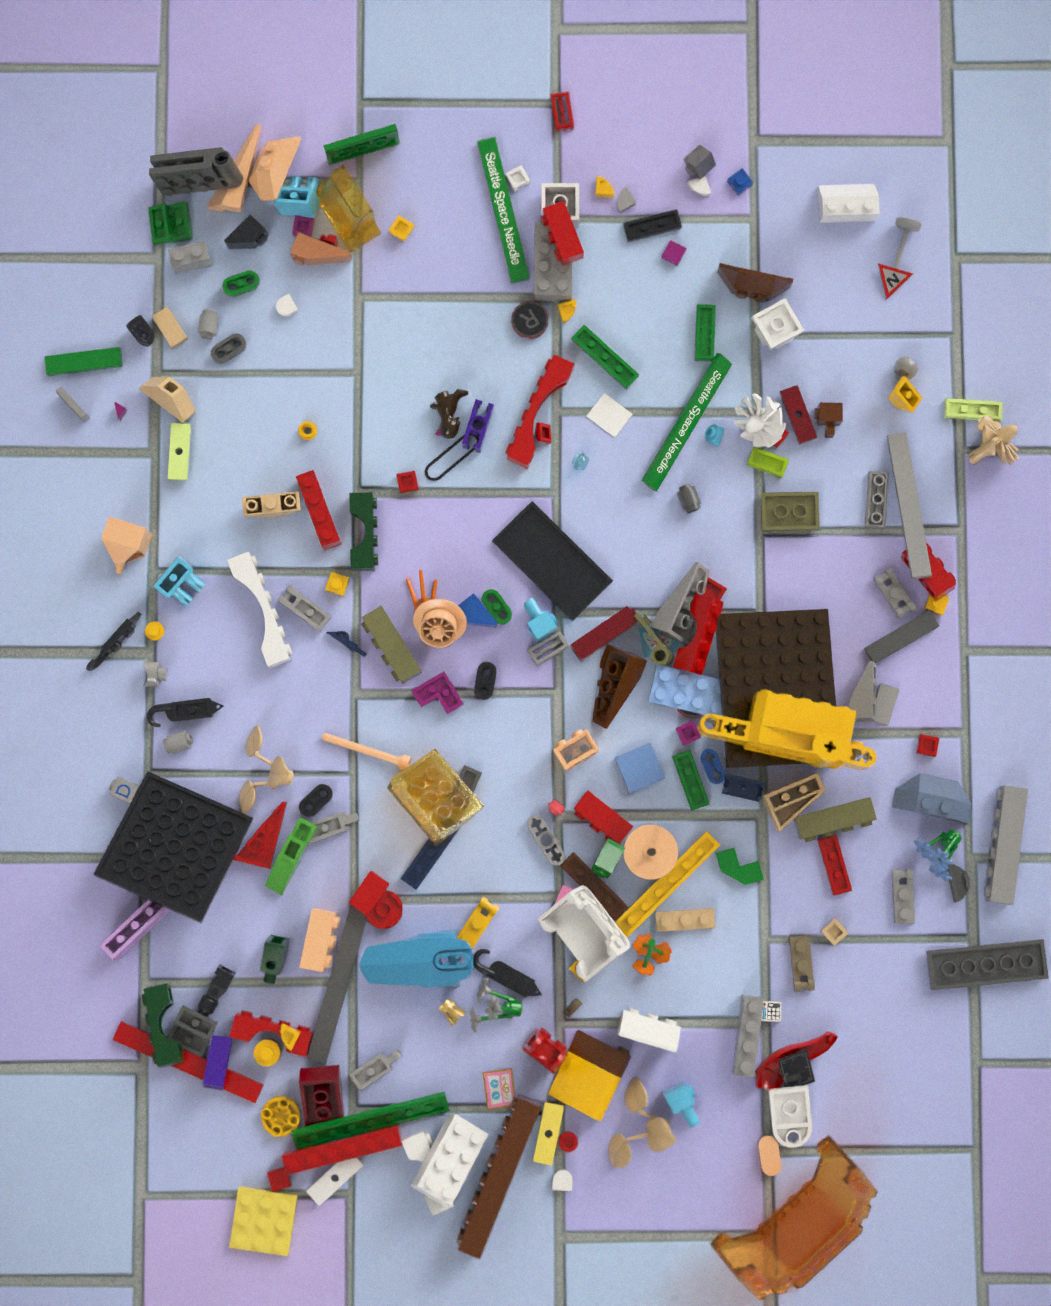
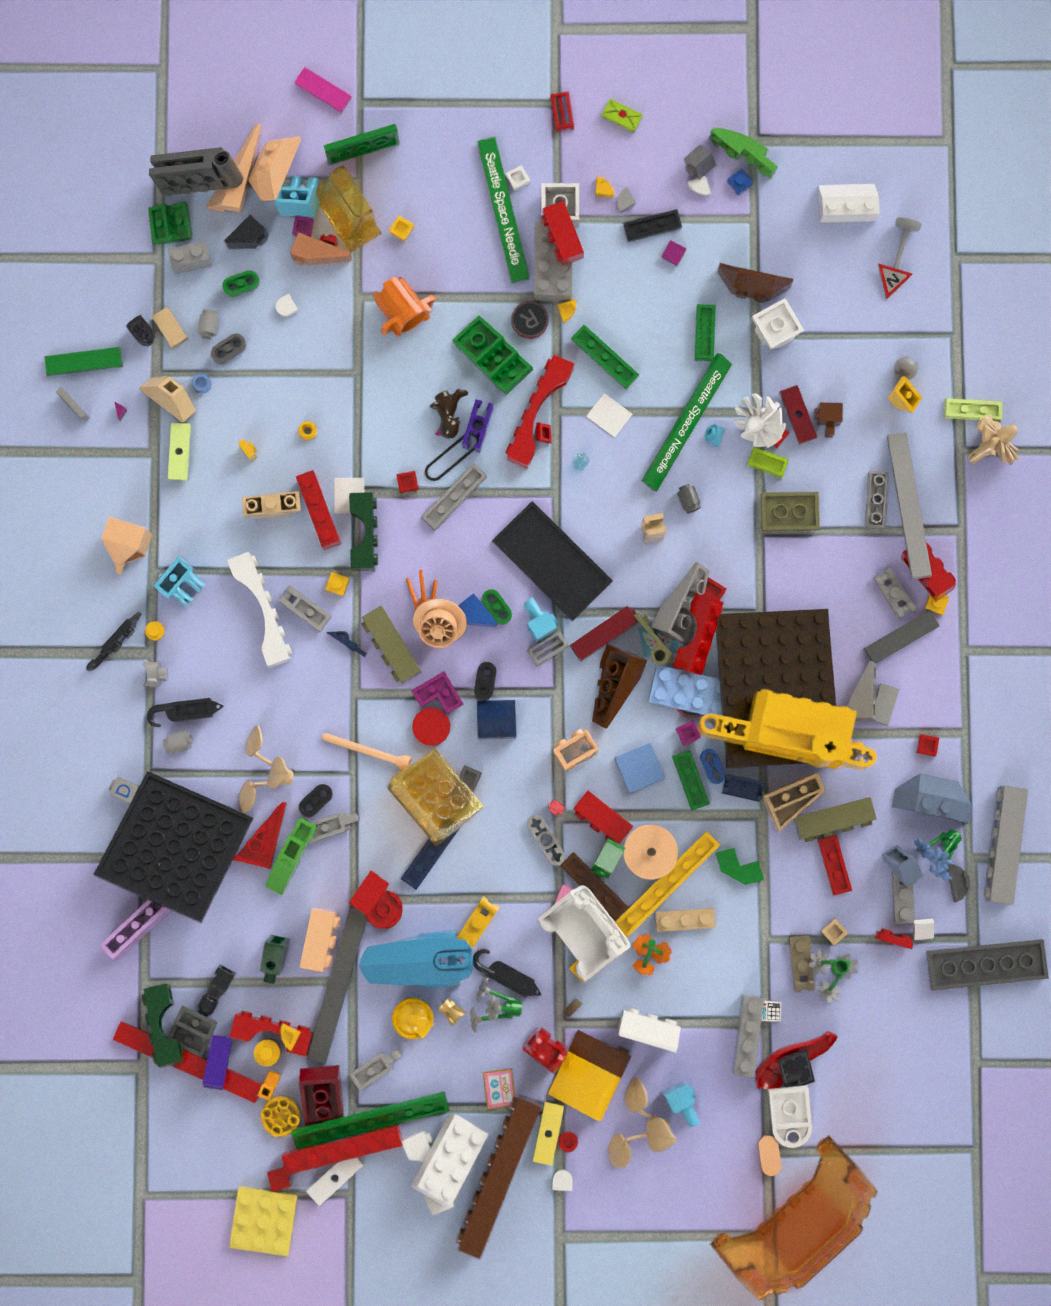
none -> medium blue tile [192,373,212,393]
none -> yellow plate [238,439,257,462]
none -> light orange piece [258,1070,282,1100]
none -> dark pink tile [295,67,352,113]
none -> white sticker [334,478,365,513]
none -> orange container [373,276,435,338]
none -> yellow piece [392,997,434,1039]
none -> red tile [412,707,451,746]
none -> light grey tile [421,463,487,531]
none -> green slope [452,315,533,395]
none -> dark blue slope [477,700,516,740]
none -> lime tile [601,99,643,133]
none -> tan piece [641,513,667,543]
none -> bright green slope [709,128,778,178]
none -> light grey plant [808,949,858,1004]
none -> red plate [874,928,914,949]
none -> sand blue arch [881,845,923,886]
none -> white tile [913,919,934,940]

